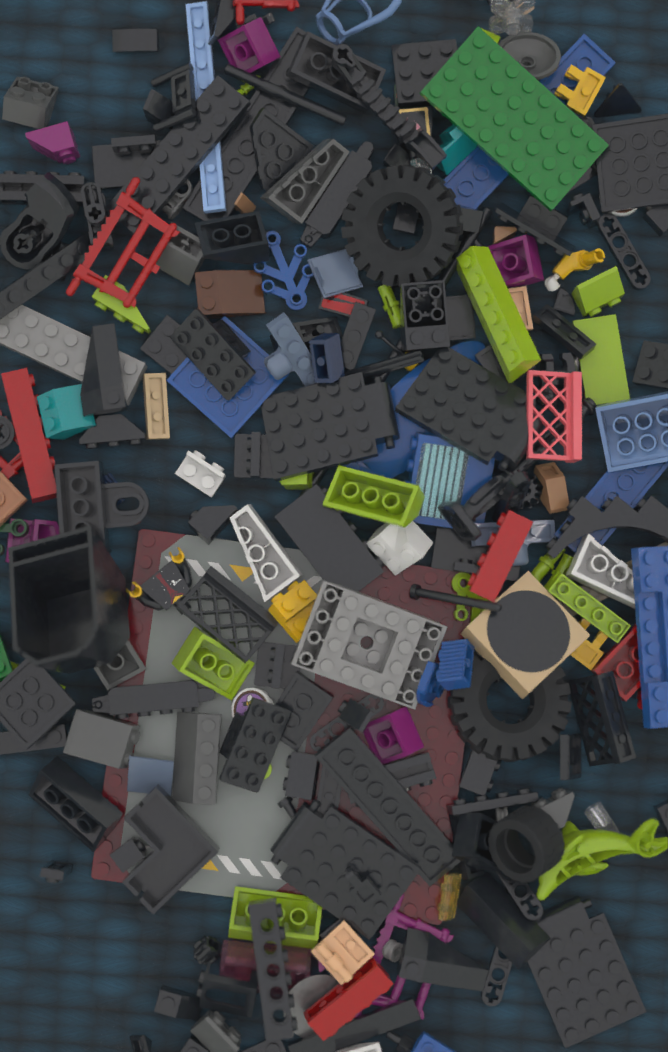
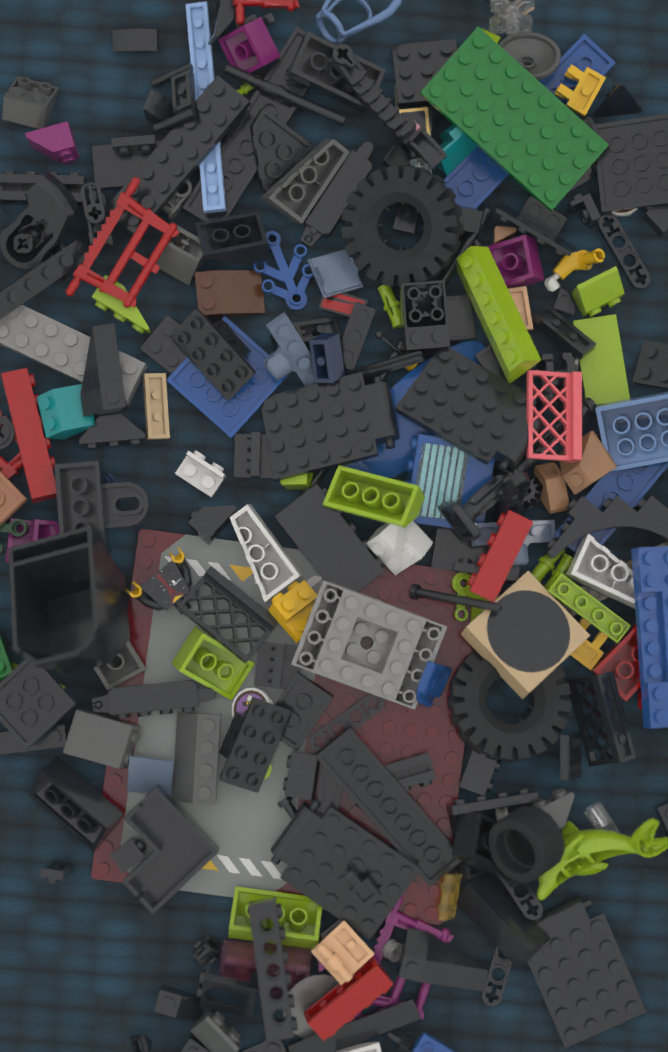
medium nougat piece [234,192,256,214] -> none
black slope [338,698,374,732] -> none
magenta slope [363,706,424,764] -> none
blue brick [436,639,474,690] -> none
none -> medium nougat slope [558,430,618,494]

